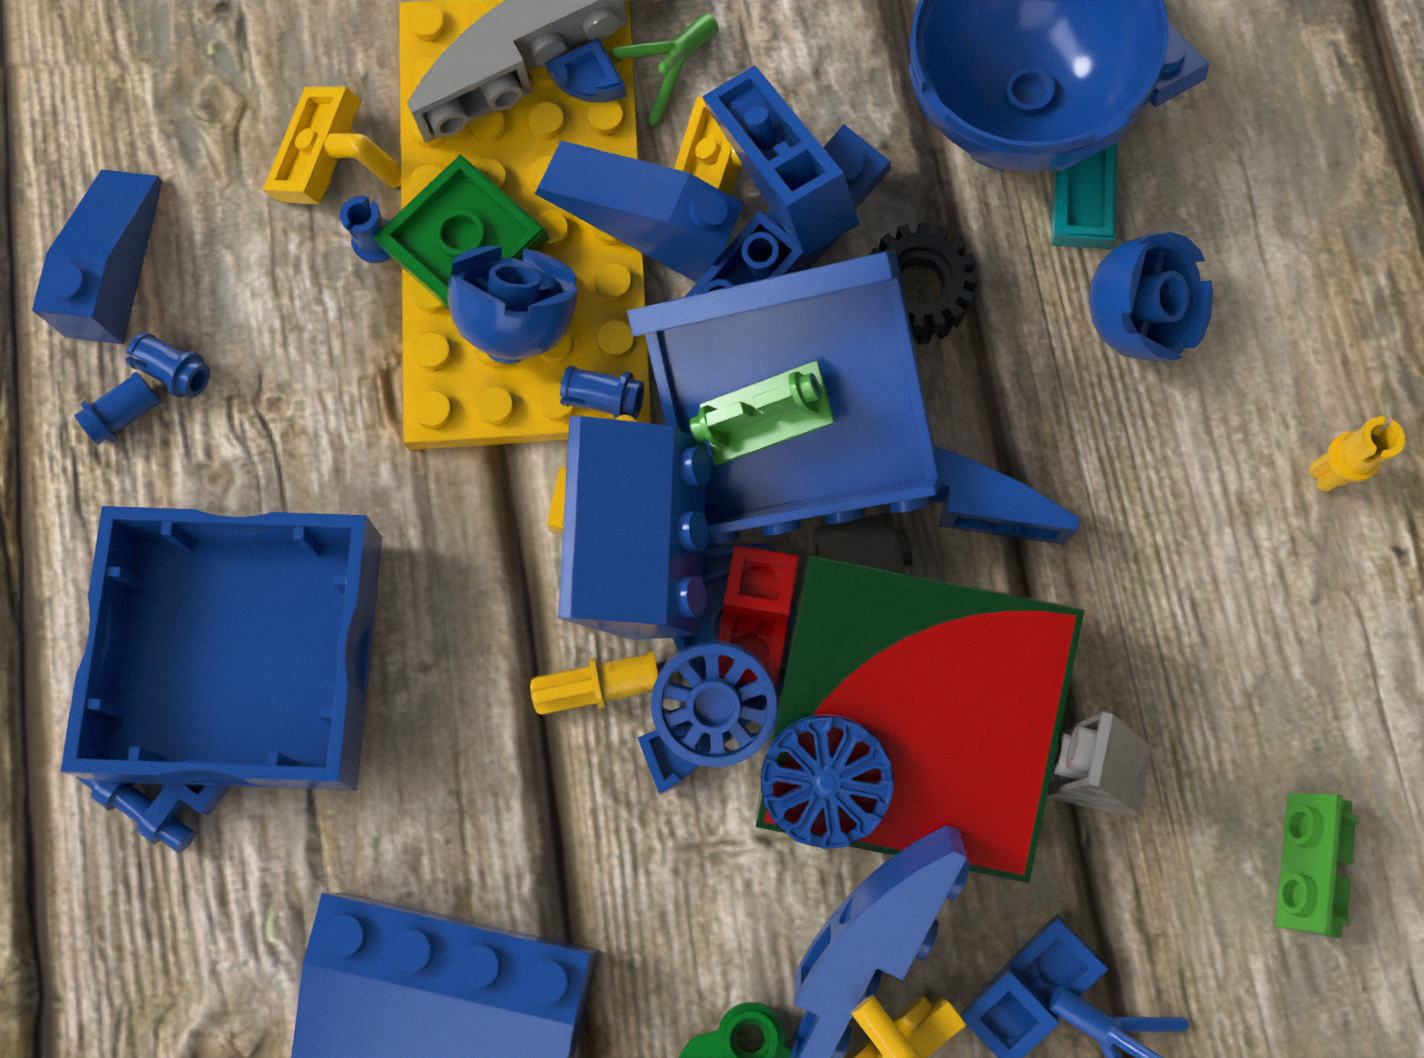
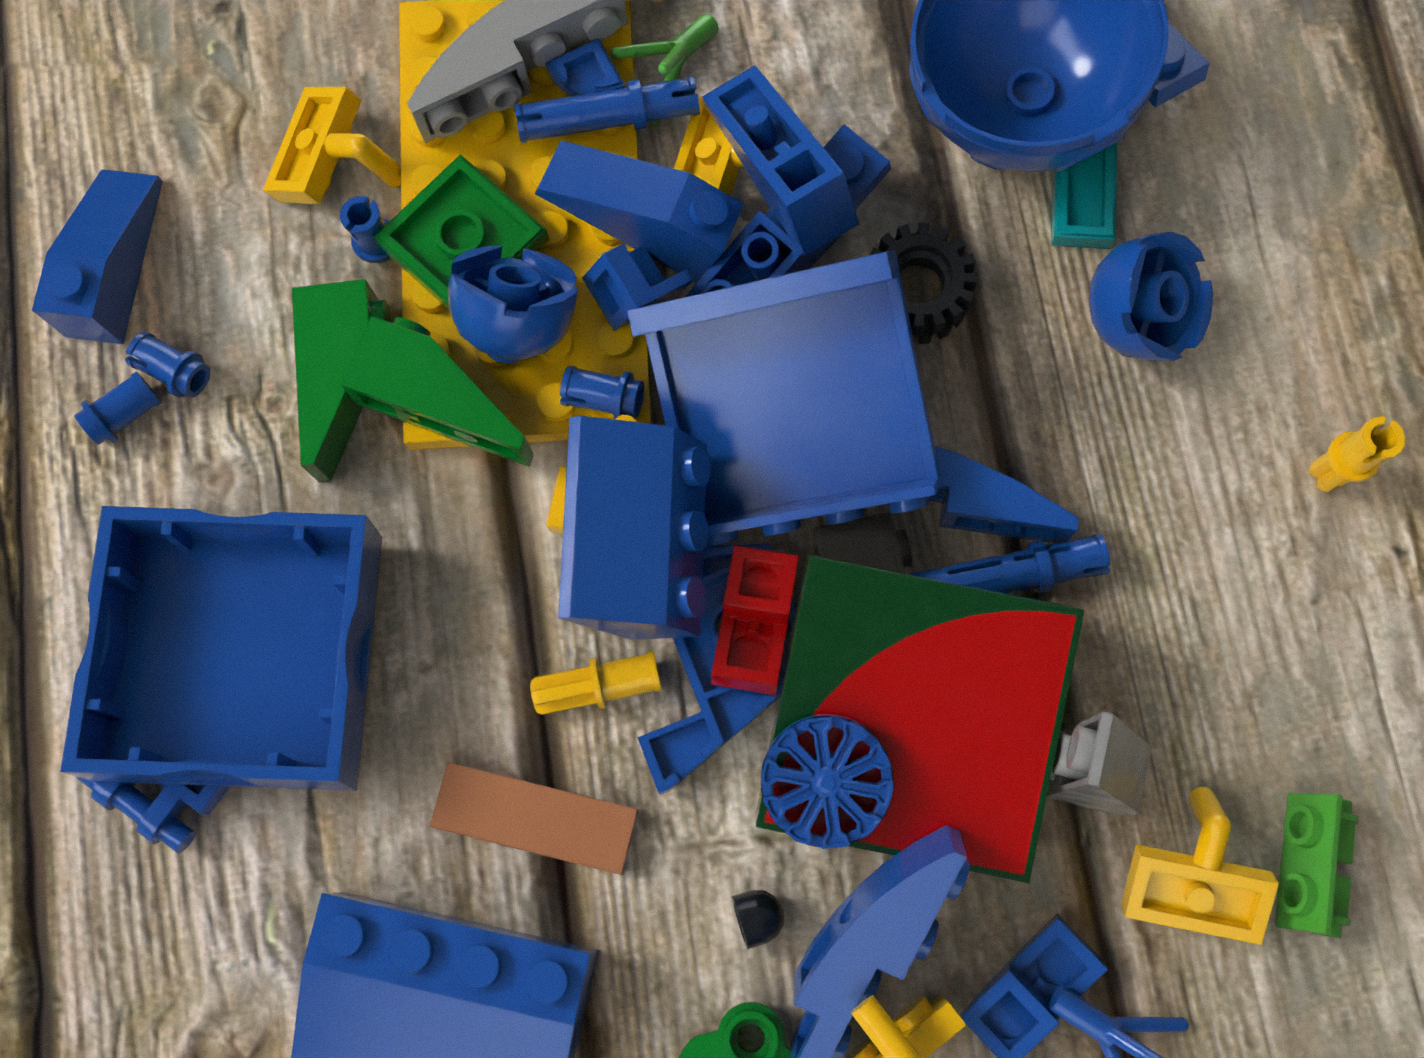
blue wheel [651,640,778,767] -> none
bright green hinge [690,360,835,466] -> none
none -> green slope [292,279,391,482]
none -> green slope [340,316,534,467]
none -> nougat tile [429,762,639,875]
none -> blue pin [514,75,700,144]
none -> blue panel [582,243,694,331]
none -> black hinge [731,890,784,950]
none -> blue pin [910,533,1110,593]
none -> yellow plate [1121,787,1279,945]

